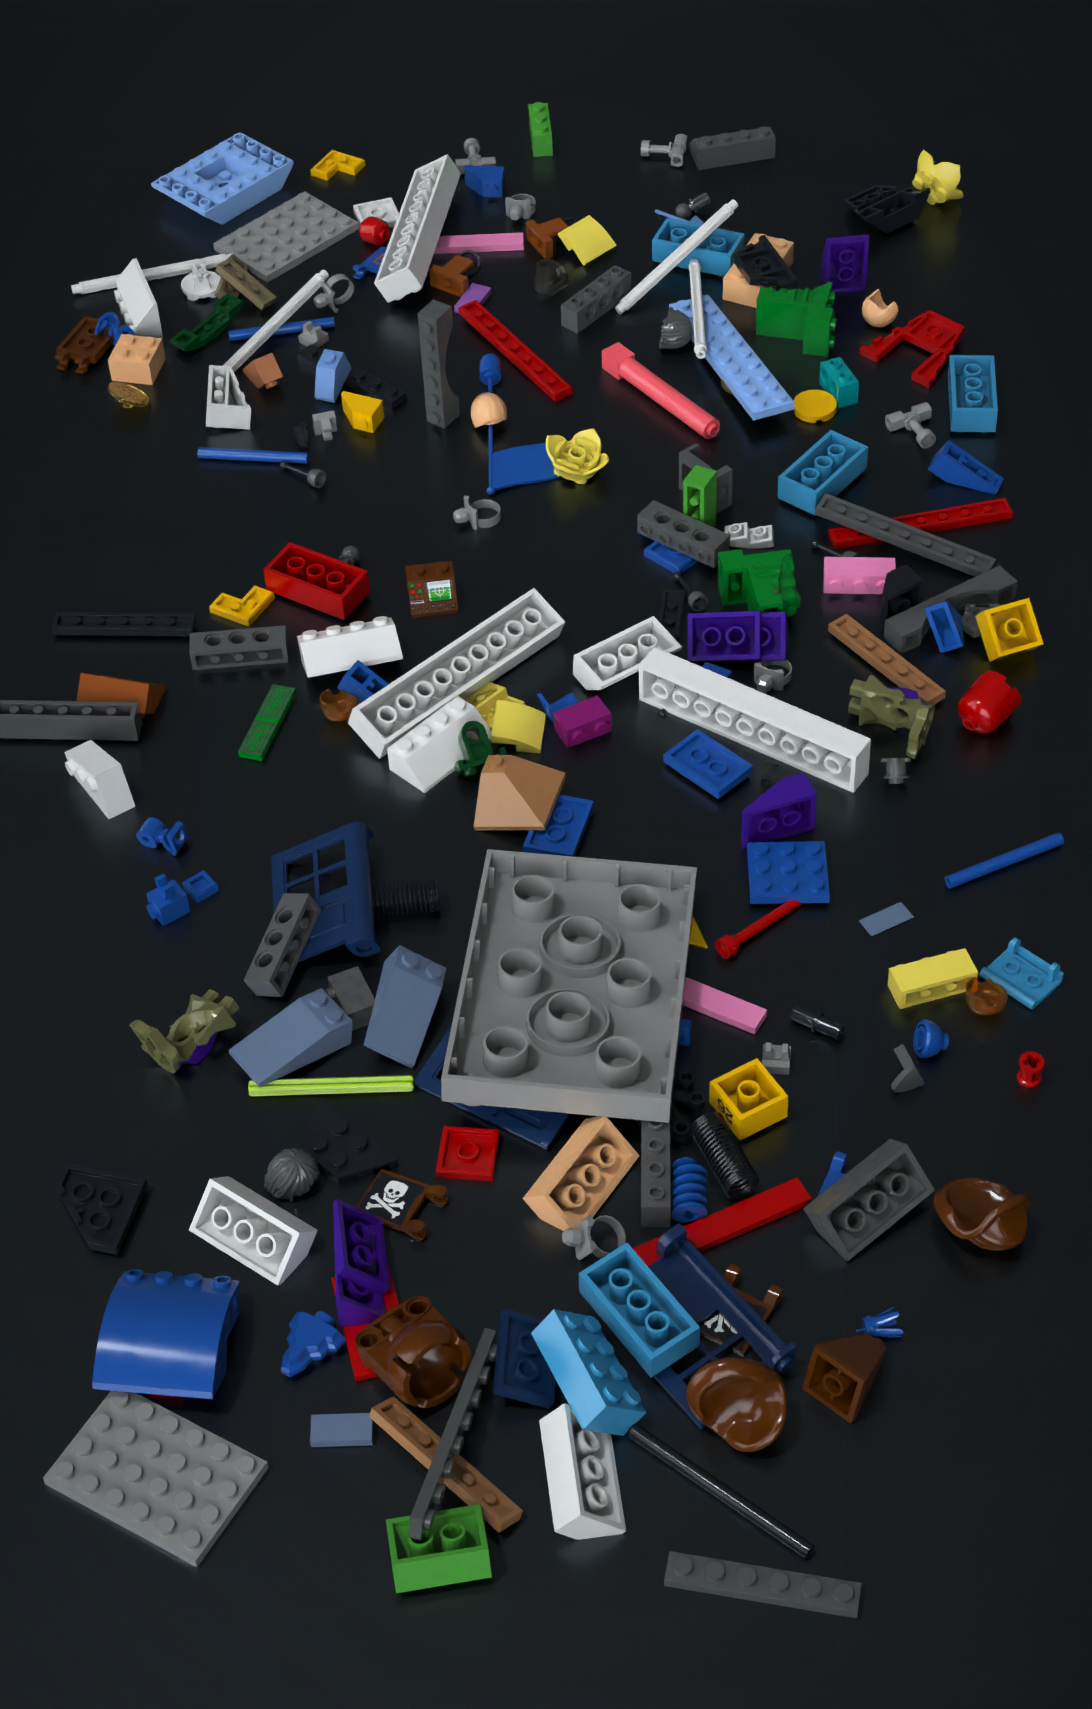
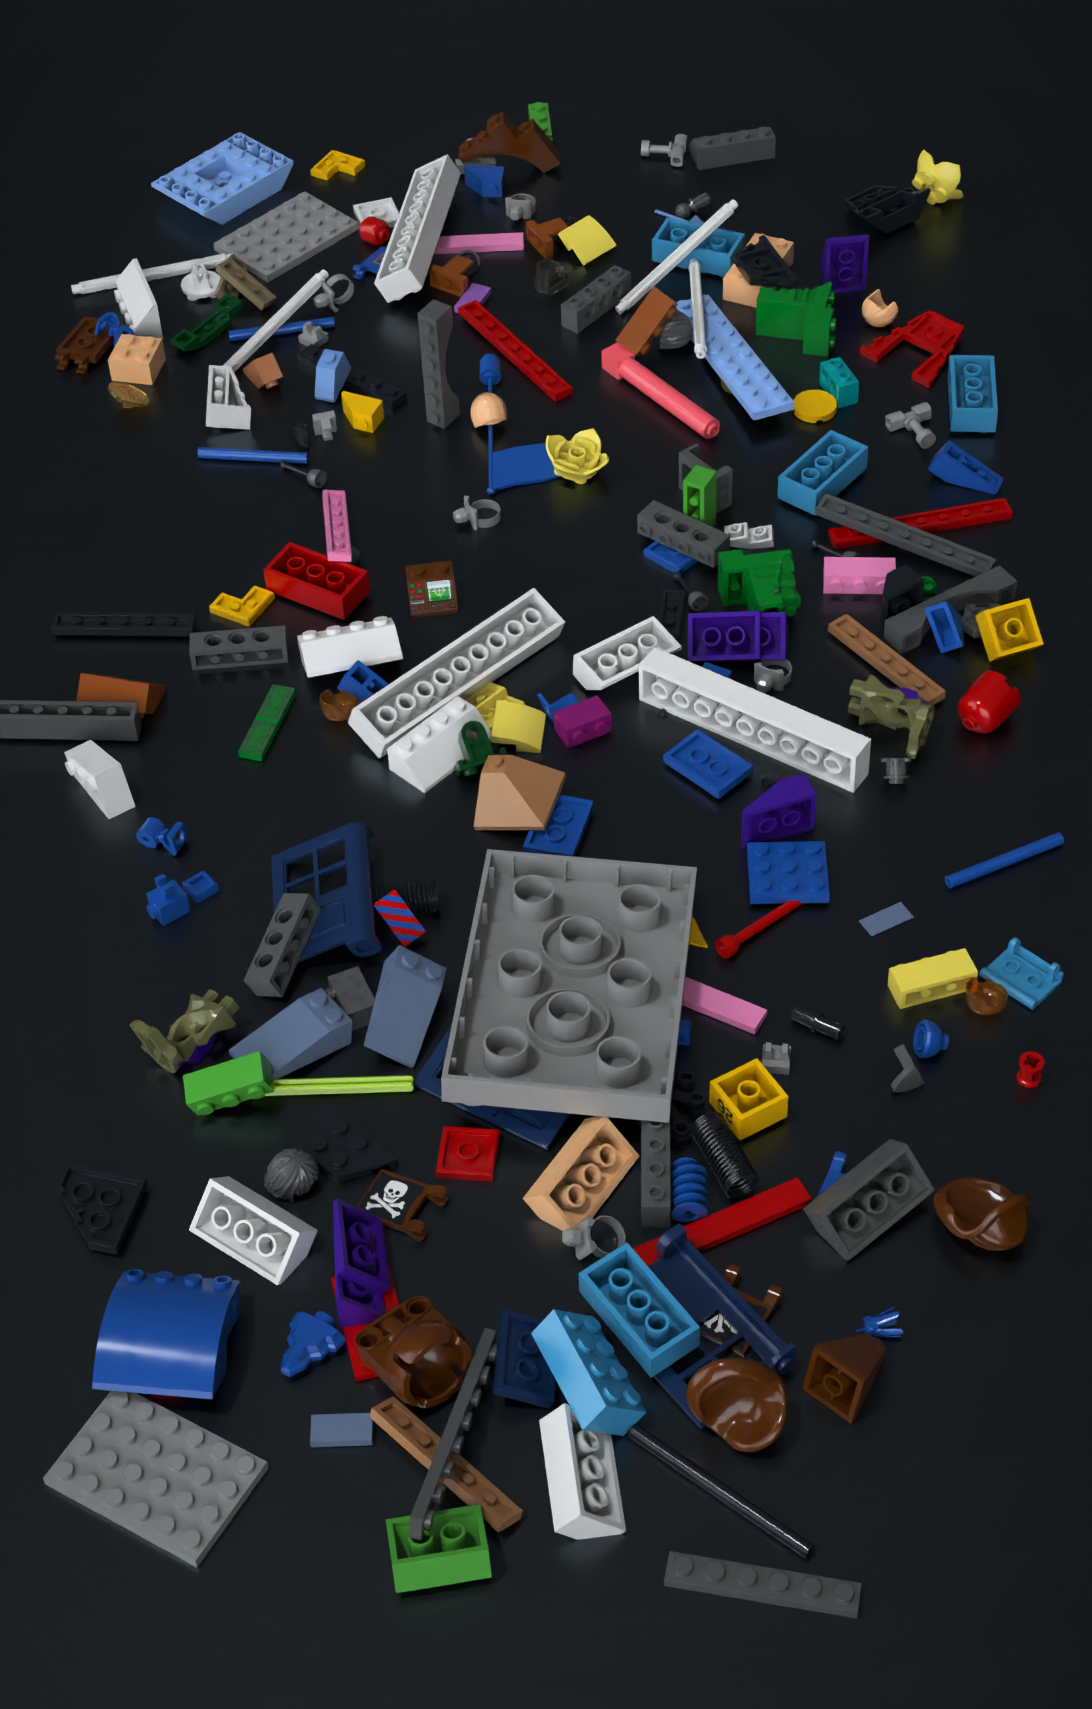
none -> bright green brick [183,1051,275,1116]
none -> bright pink tile [322,490,352,562]
none -> tile [373,889,426,947]
none -> reddish brown arch [459,112,560,173]
none -> dark orange slope [616,286,678,357]
none -> green piece [921,576,937,594]

